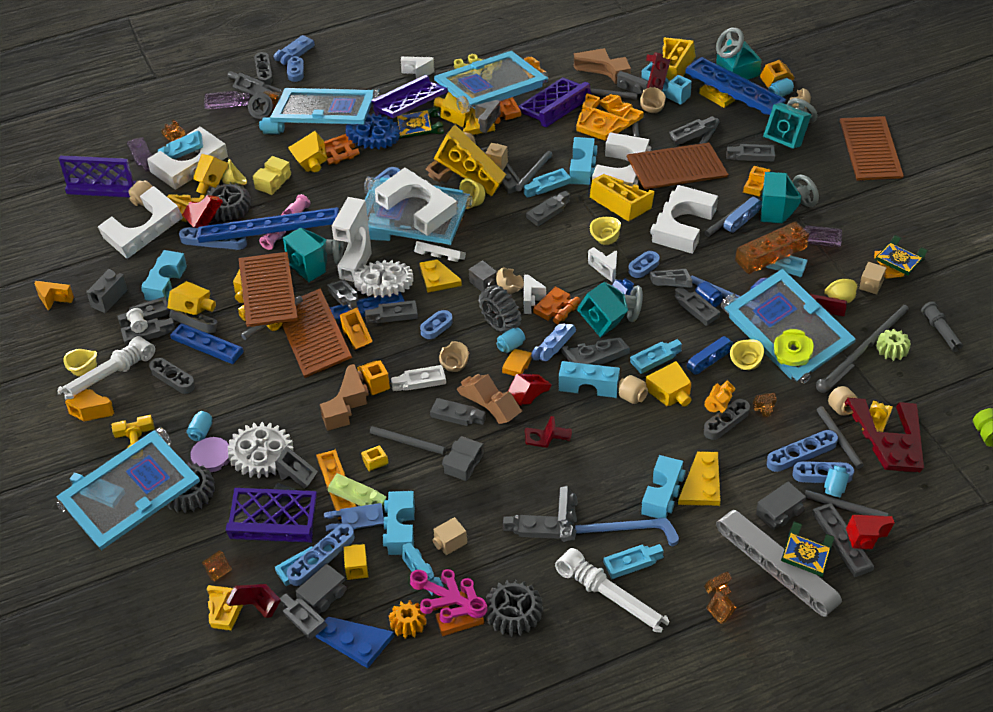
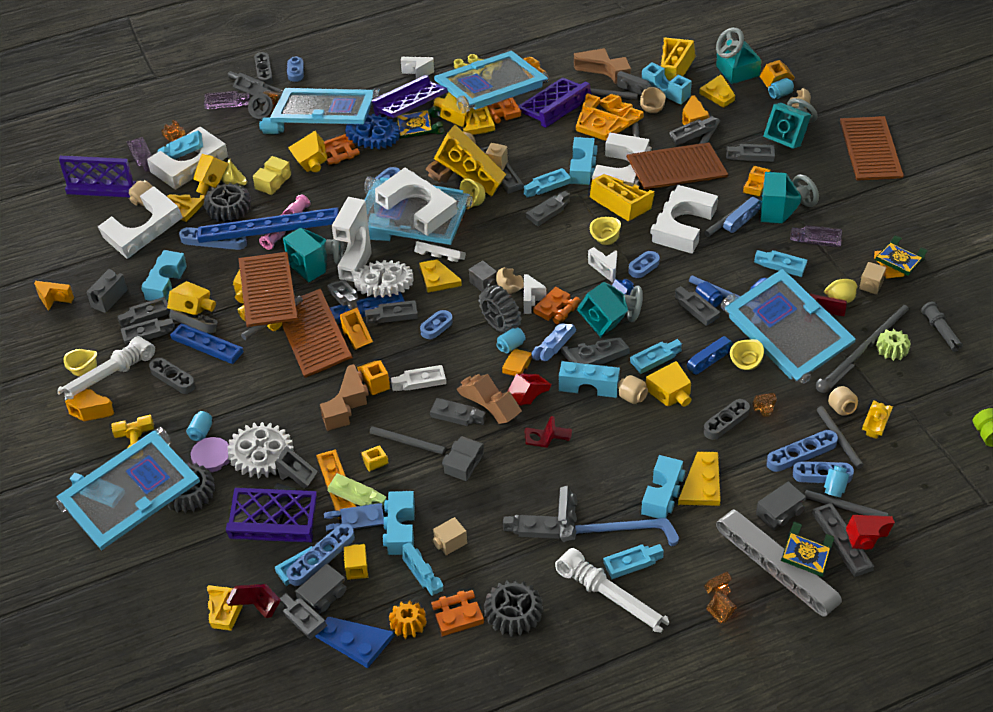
white bush [127,308,148,333] -> none
red arch [182,195,223,228] -> none
clear orange tile [202,550,232,581] -> none
medium blue hinge [273,35,315,65] -> none
dark pink plant [410,569,487,623] -> none
tan hair [439,341,469,372] -> none
flat silver slope [475,100,501,133] -> none
dark grey bar [515,151,553,191] -> none
dark red bracket [646,52,670,90] -> none
dark grey wing [650,269,692,287] -> none
blue plate [685,57,786,115] -> none
light orange hips [705,381,735,413] -> none
clear orange brick [735,222,809,274] -> none
neon yellow plate [774,329,814,366] -> none
dark red wing [844,397,924,472] -> none
none -> light orange slope [682,95,710,125]

